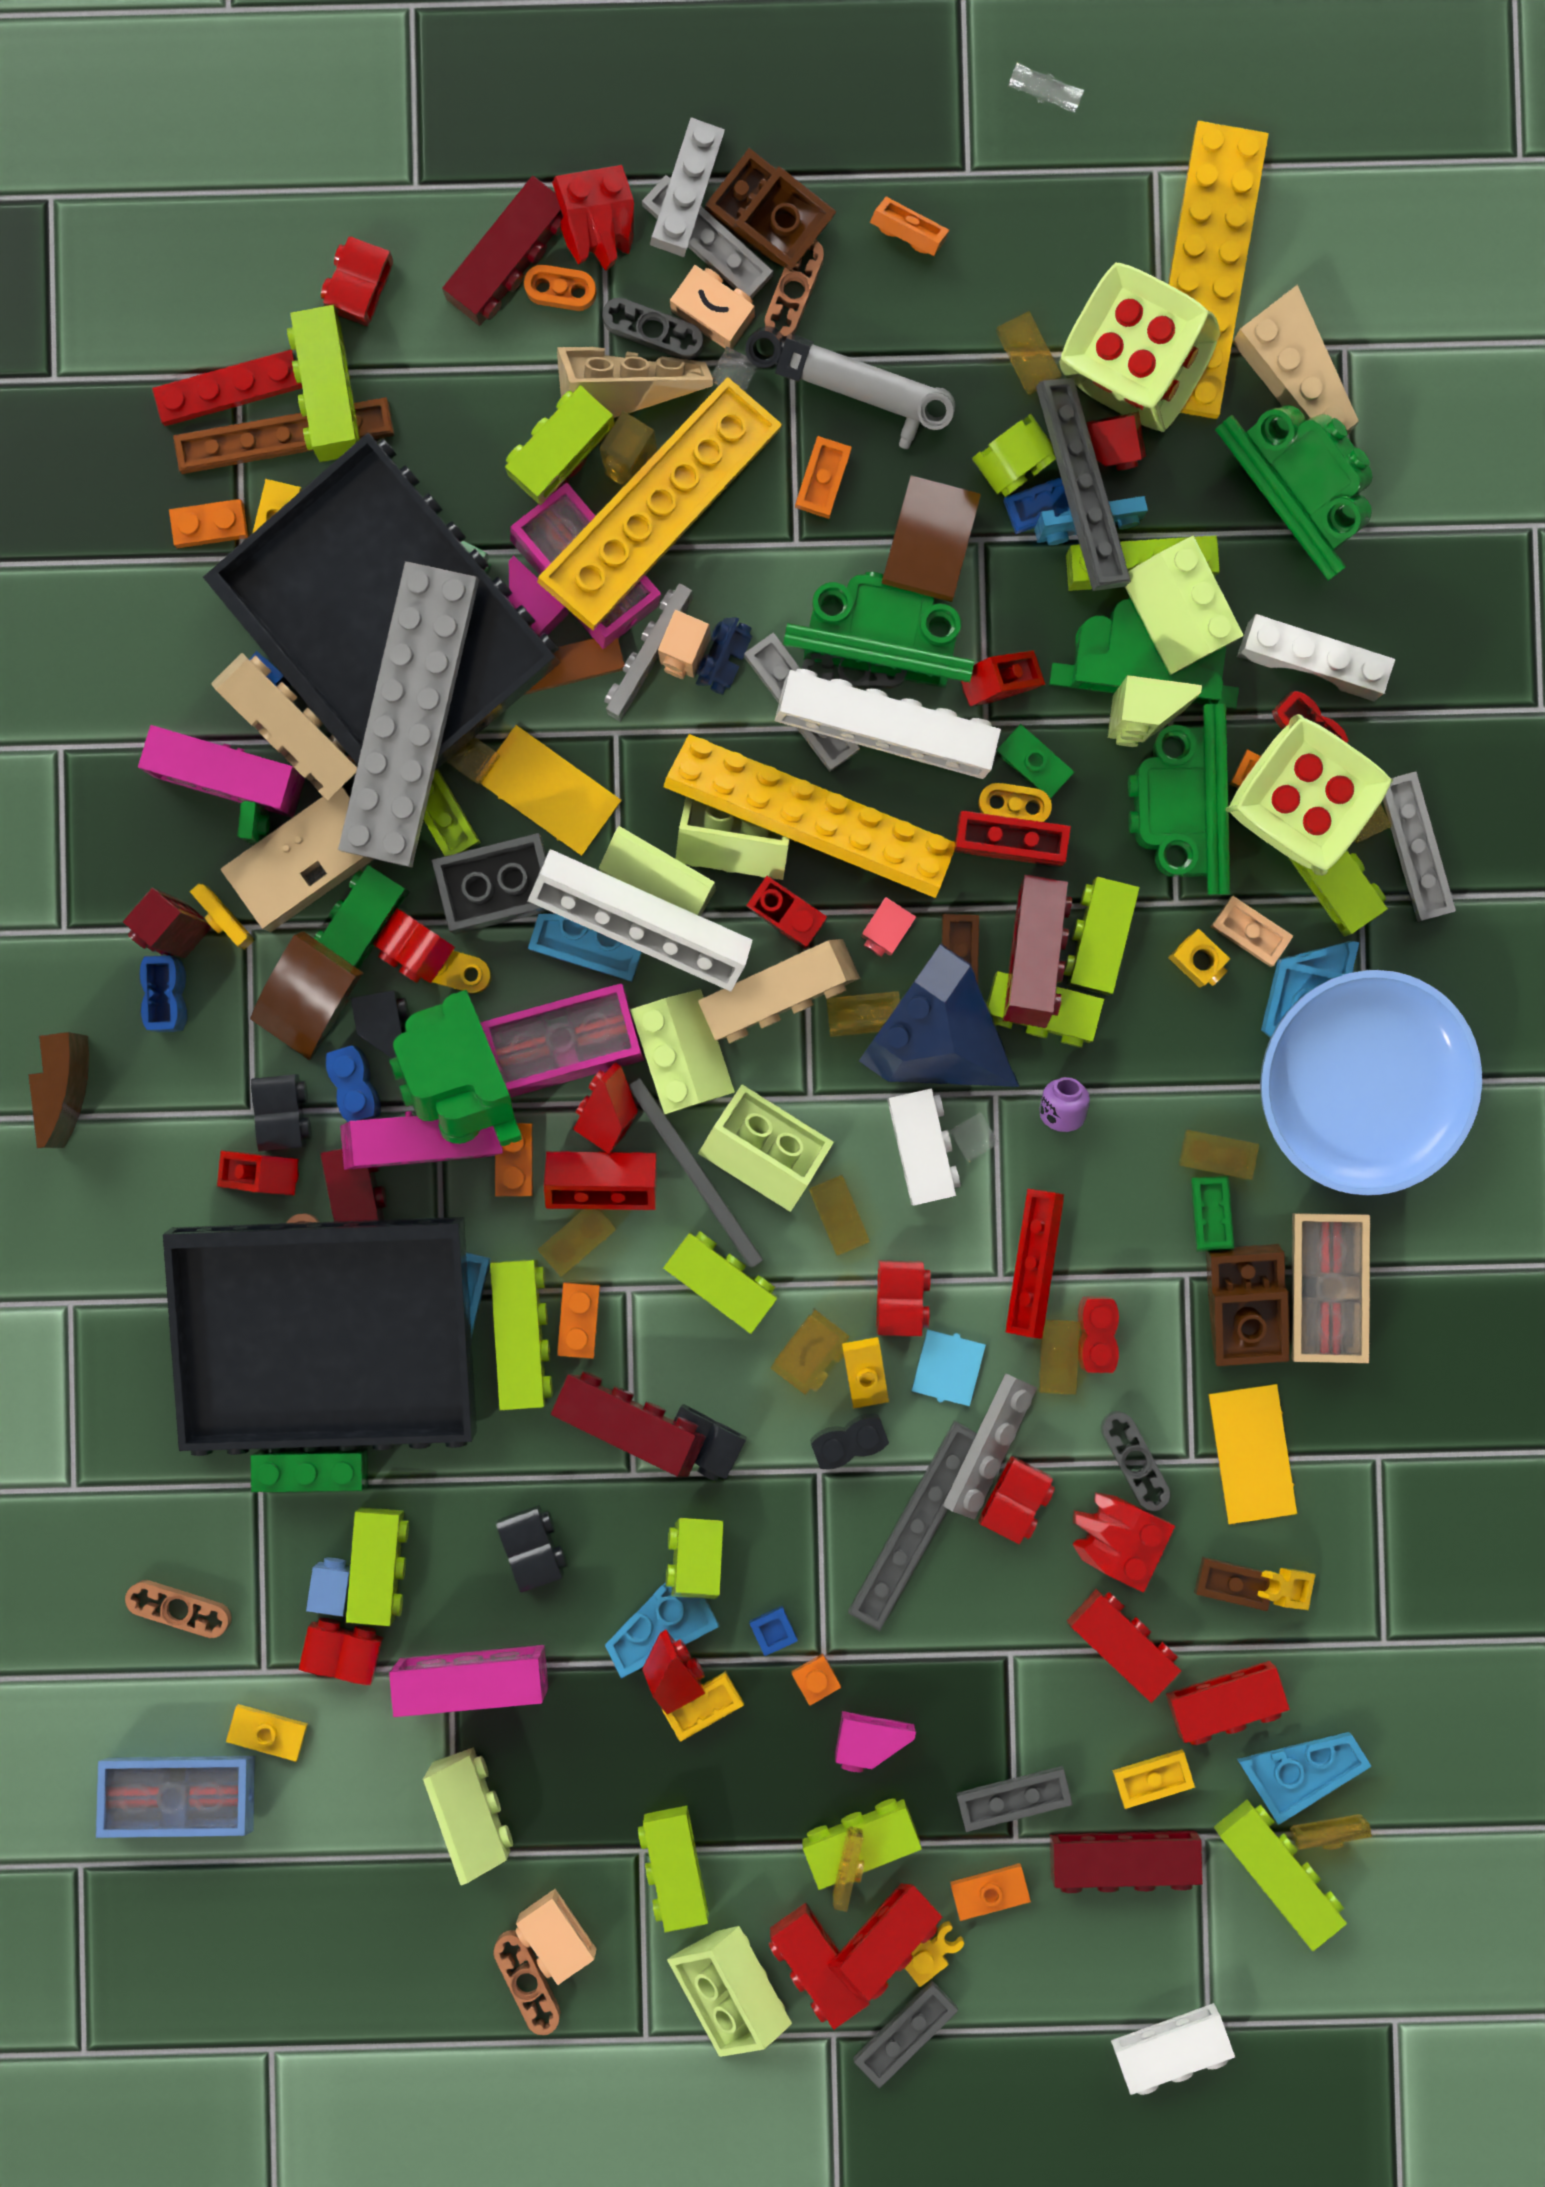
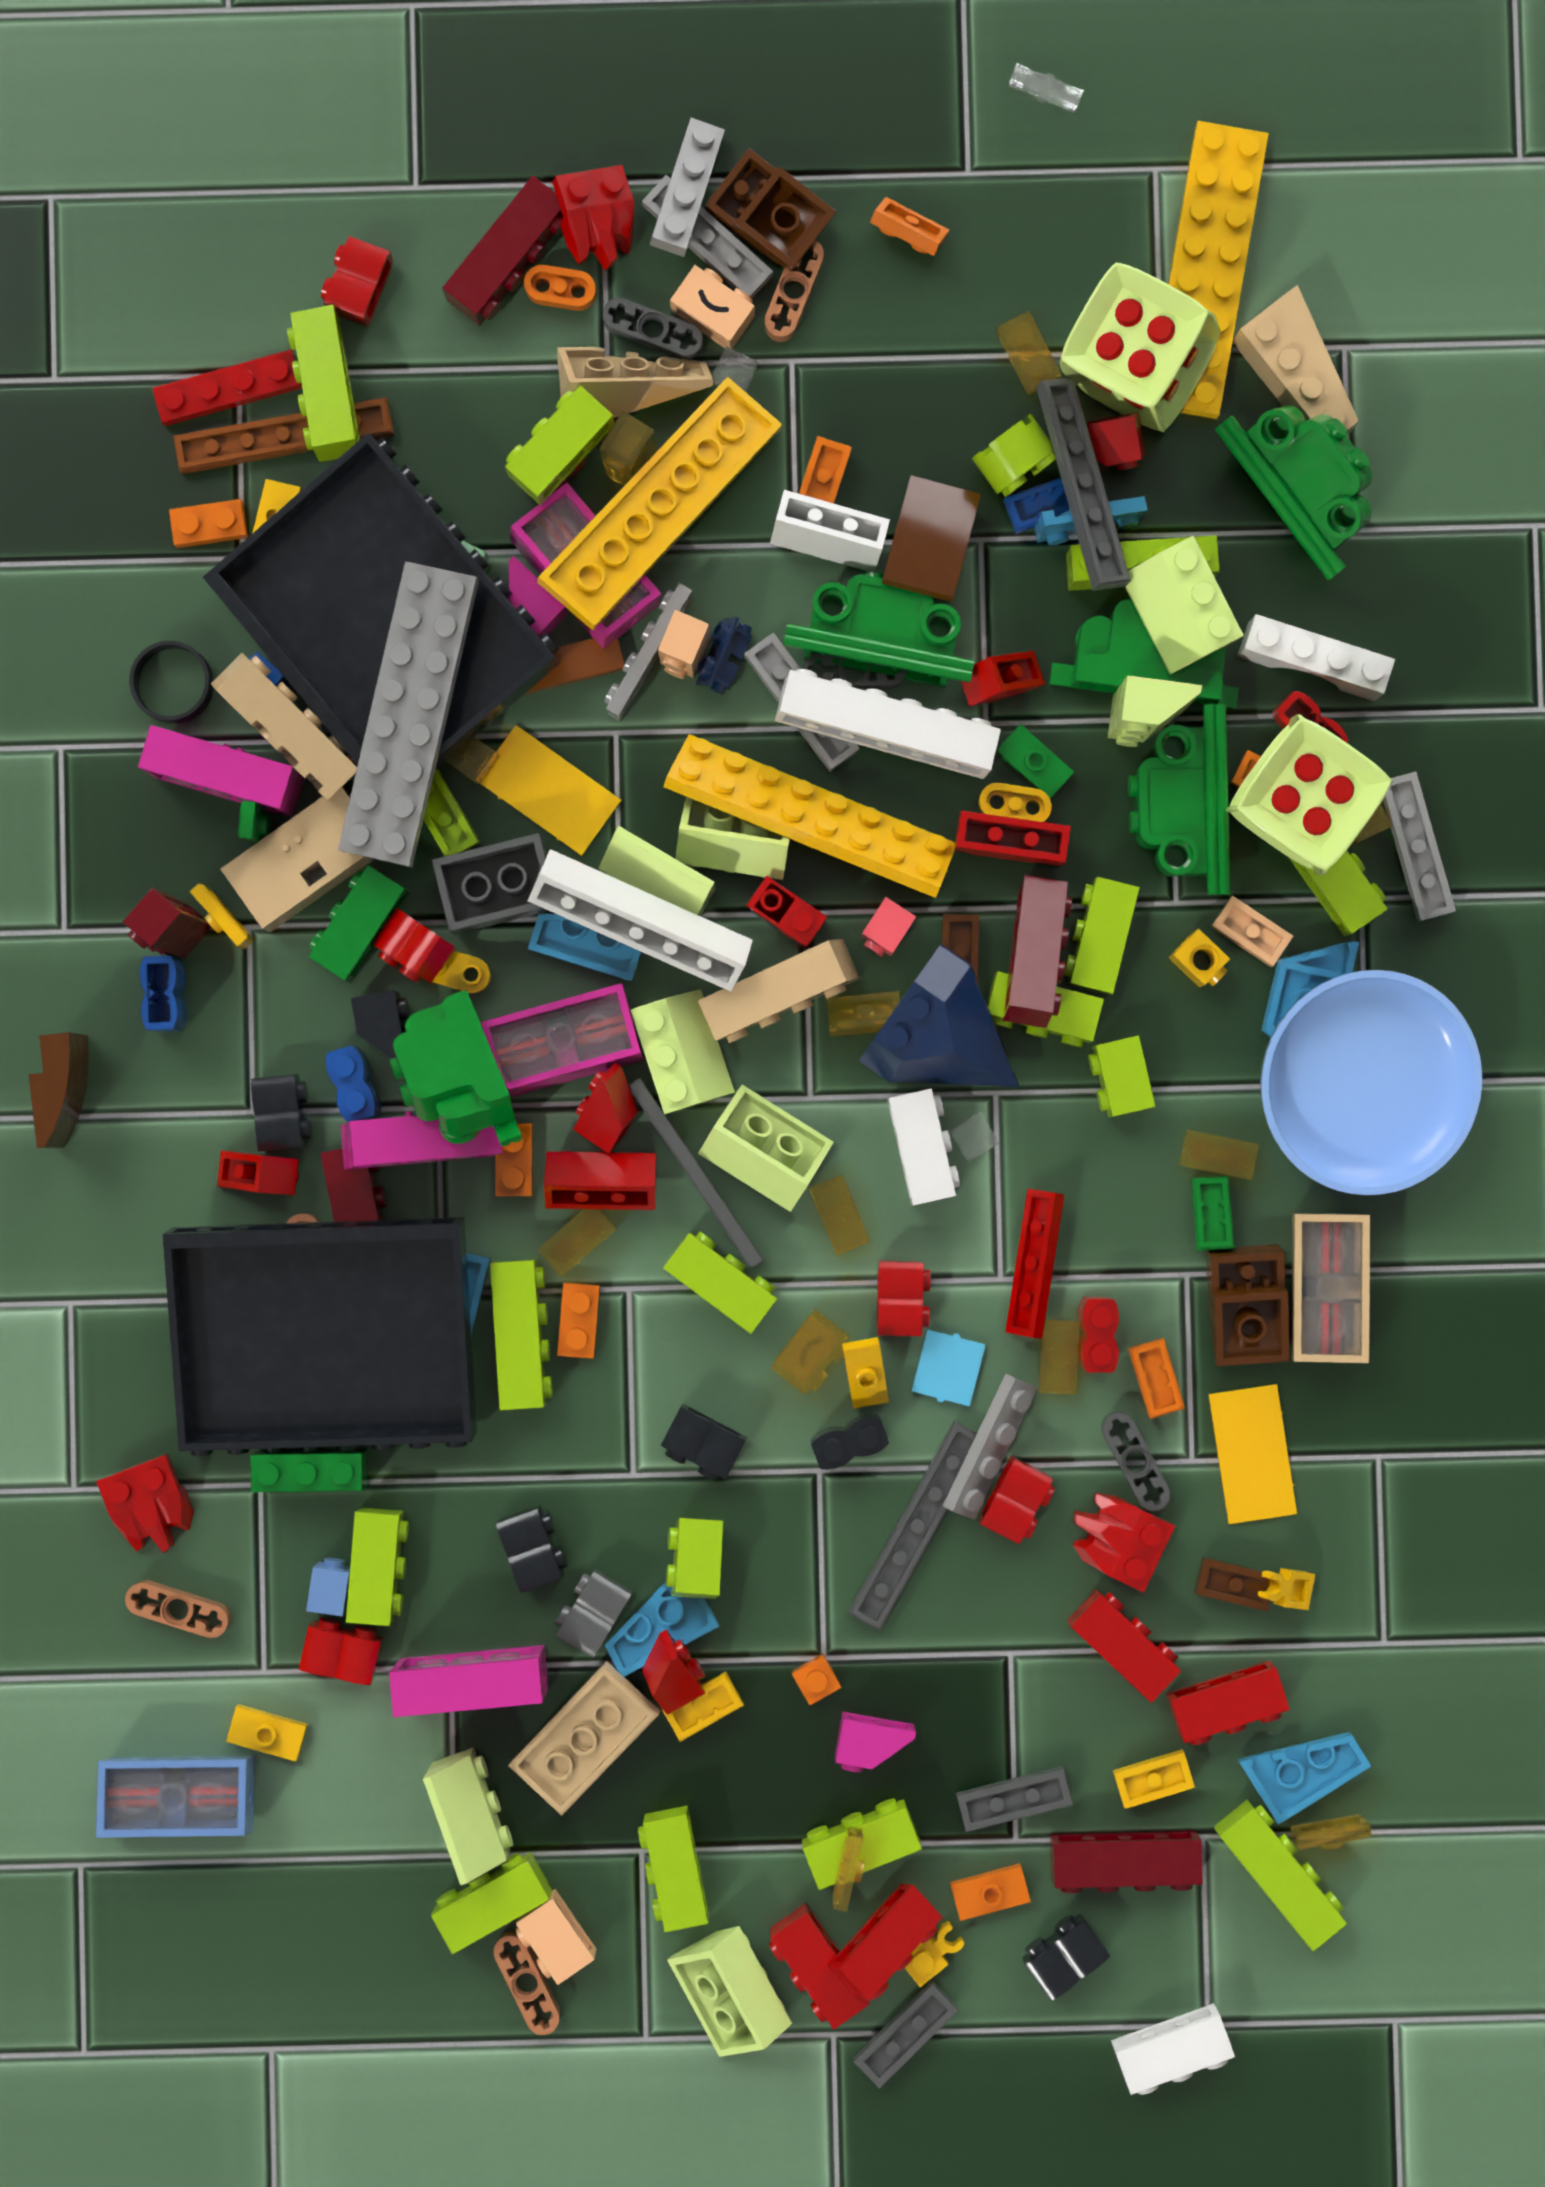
reddish brown slope [250,931,363,1060] -> none
dark red brick [550,1371,706,1477] -> none
light grey piece [745,326,955,449] -> none
blue tile [749,1606,798,1656] -> none
medium lavender head [1039,1077,1090,1132] -> none
none -> red plate [96,1453,194,1553]
none -> black tyre [129,641,214,724]
none -> lime brick [431,1852,552,1955]
none -> tan tile [508,1661,660,1816]
none -> dark grey brick [554,1569,633,1658]
none -> white brick [770,490,890,572]
none -> black brick [1022,1914,1110,2001]
none -> lime brick [1088,1035,1156,1117]
none -> orange plate [1127,1338,1185,1419]

